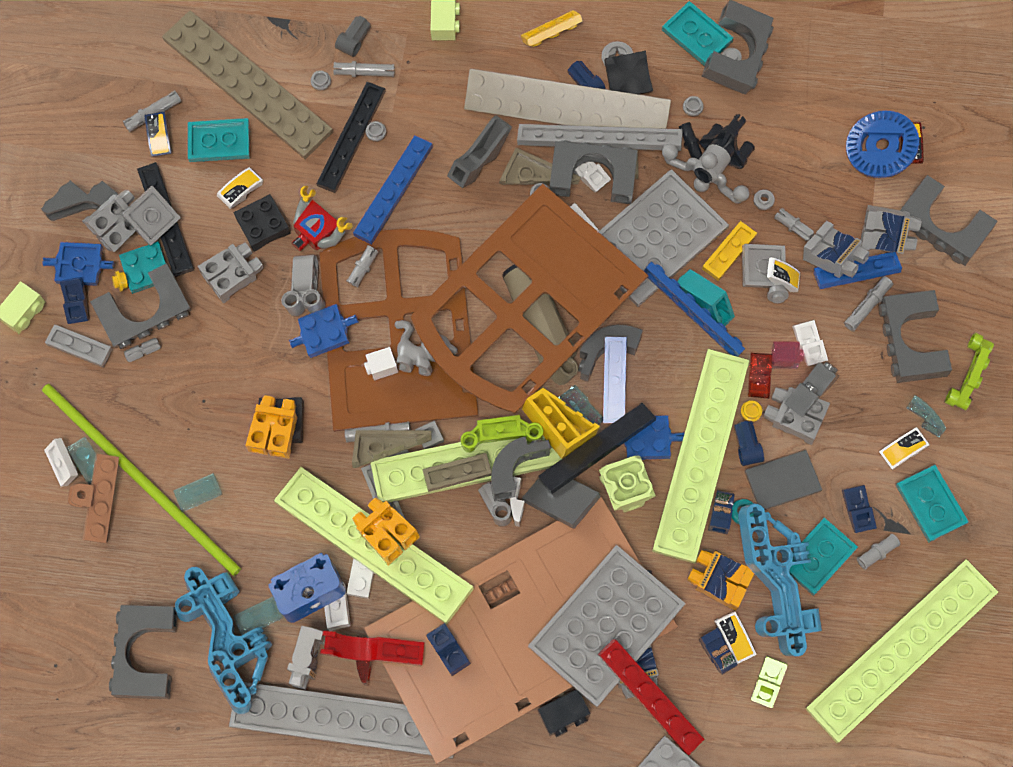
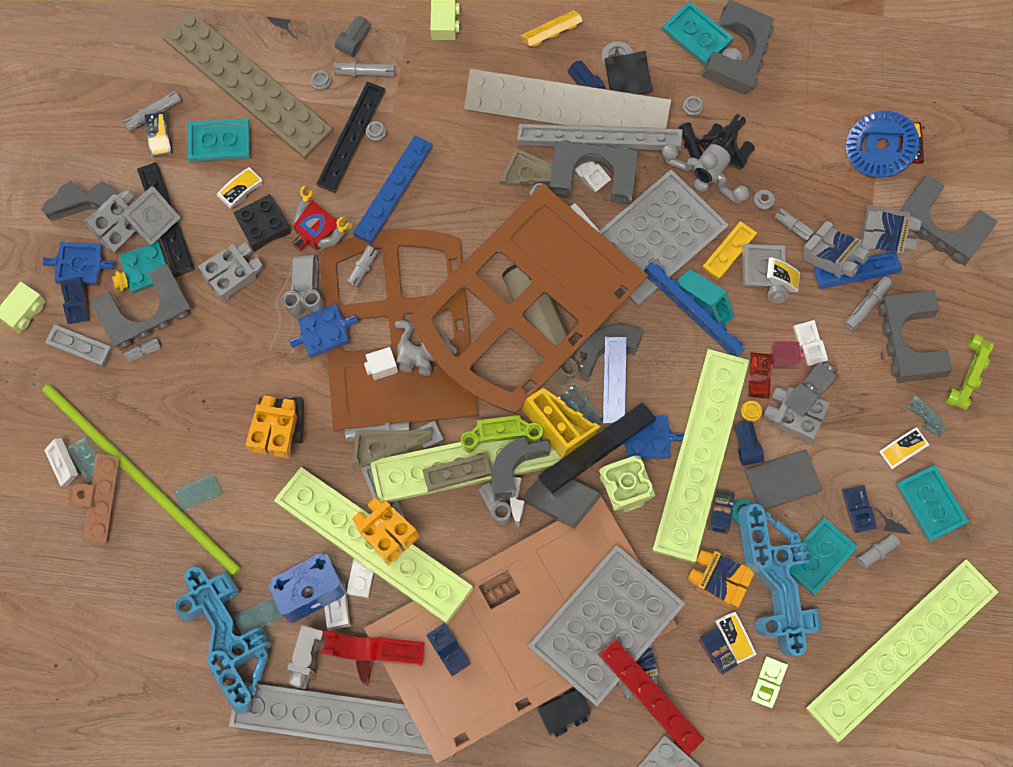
dark grey arch [109,605,178,700] -> none
dark grey arch [447,115,512,188] -> none

